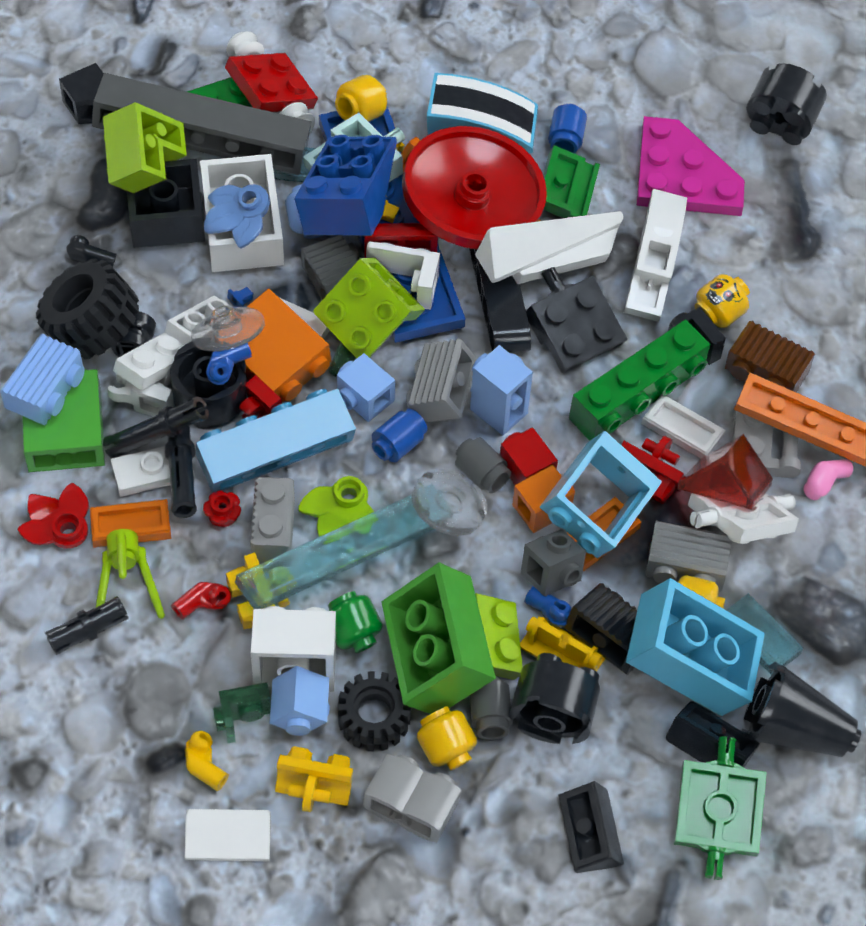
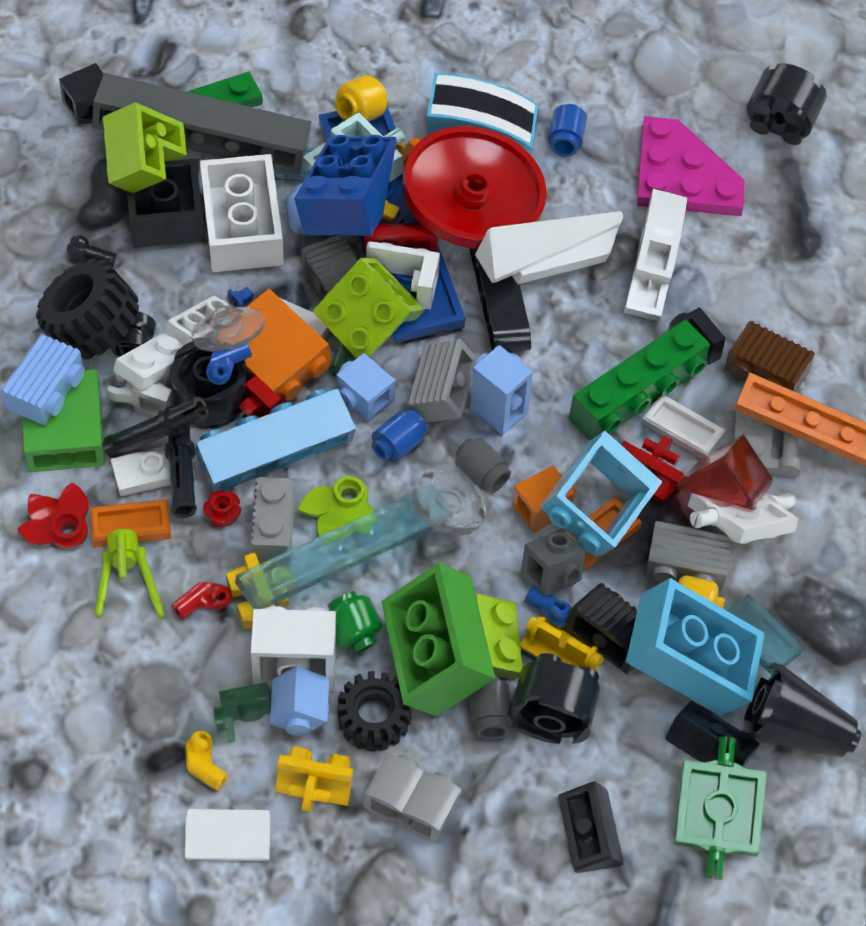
black pin [45,596,129,655] -> none
medium blue plate [204,184,270,249] -> none
red plate [225,31,318,133] -> none
yellow head [417,706,477,771] -> none
red brick [500,427,558,485] -> none
black plate [526,267,628,373] -> none
green plate [543,145,600,218] -> none
yellow head [694,274,750,328] -> none
bright pink arm [803,459,853,500] -> none

